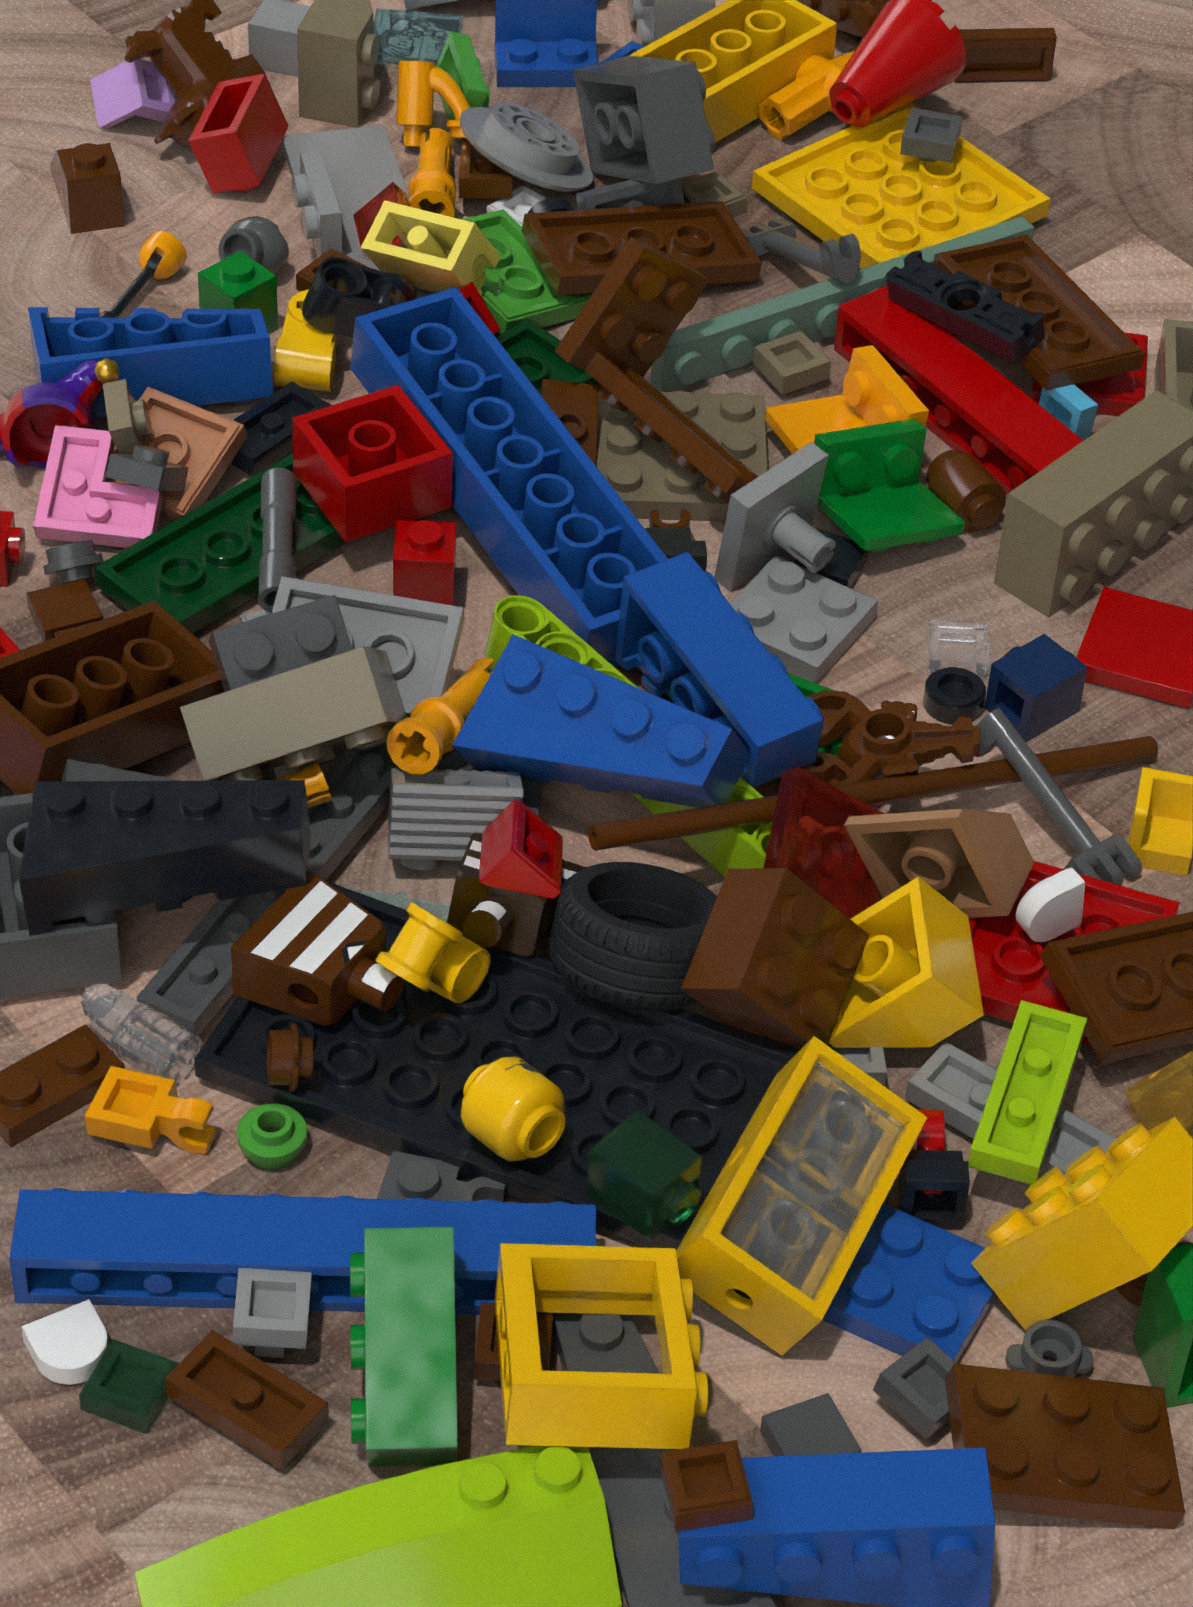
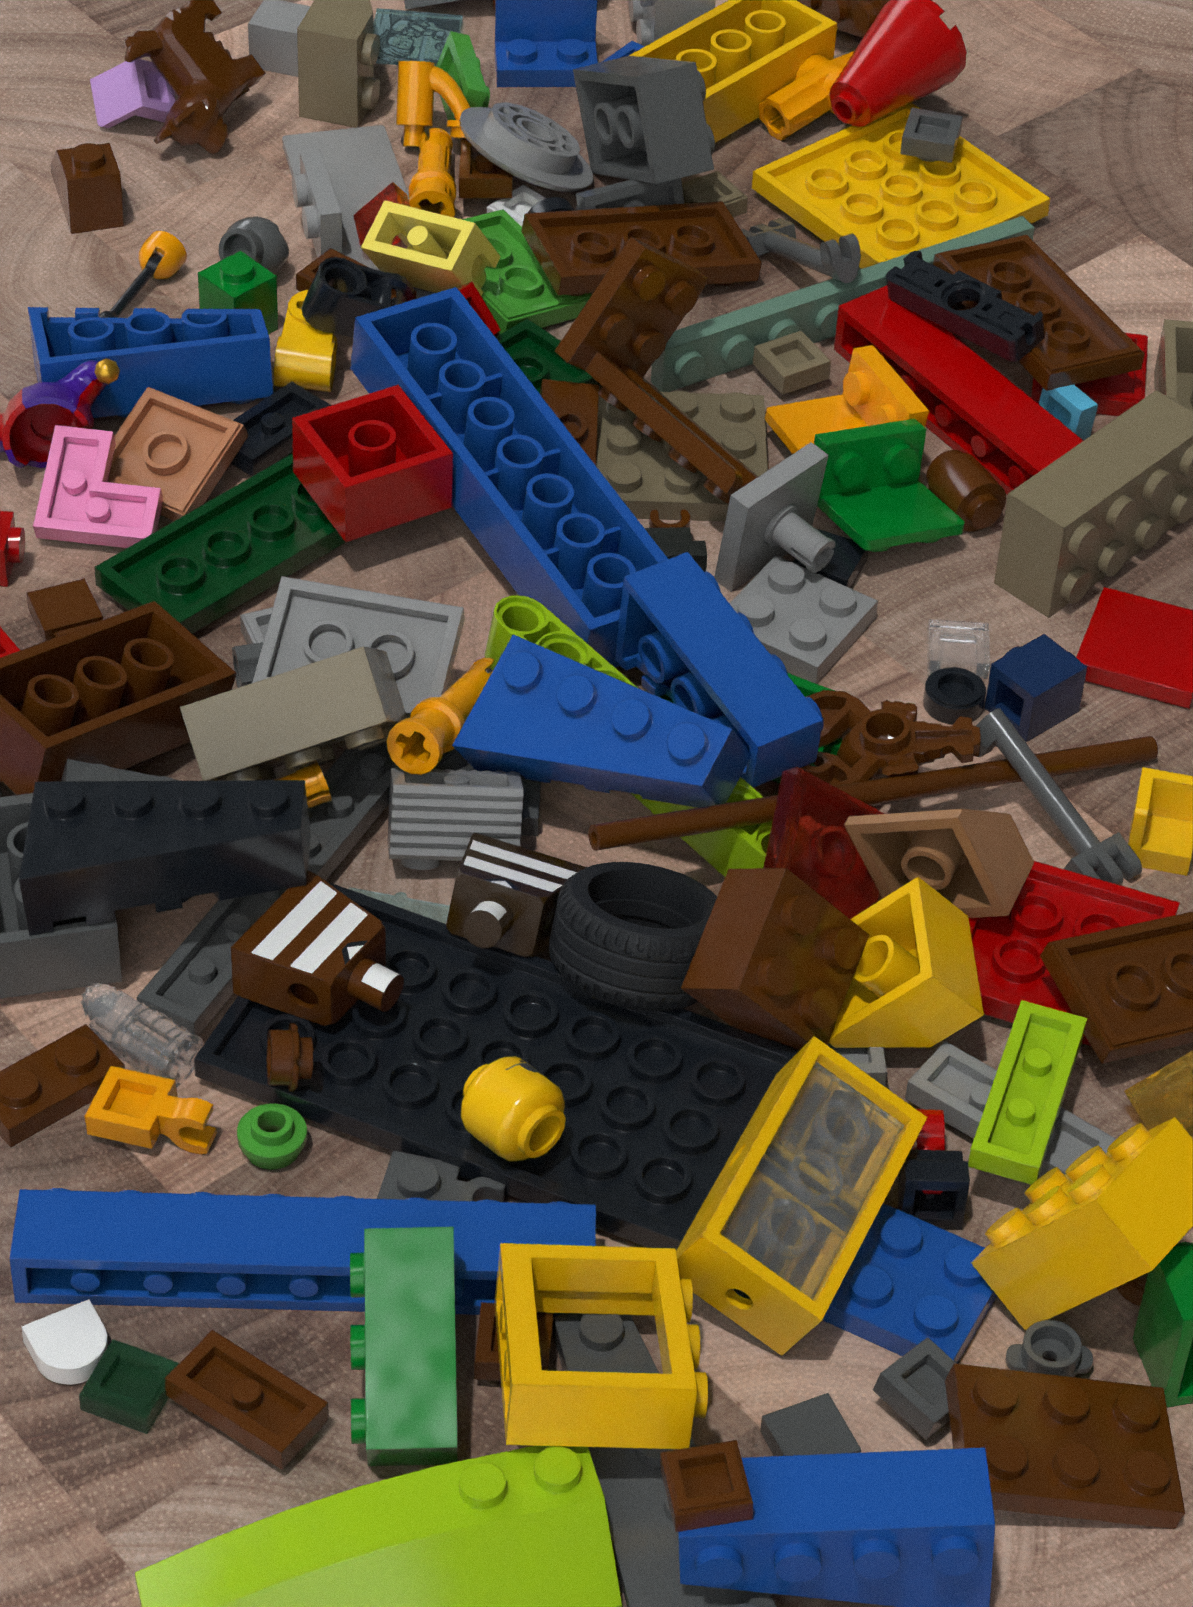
dark grey plate [43,540,104,584] -> none
dark tan plate [103,379,152,454] -> none
dark grey plate [106,445,189,491] -> none
red brick [188,73,289,194] -> none
dark grey brick [209,595,353,692] -> none
light grey tile [232,1268,312,1358] -> none
dark grey piece [258,468,297,613] -> none
yellow piece [375,902,490,1003] -> none
red brick [393,520,457,606] -> none
red slope [478,799,563,899] -> none
clear green brick [587,1110,702,1242] -> none
reddish brown tile [953,28,1057,82] -> none
white tile [1015,867,1085,942] -> none

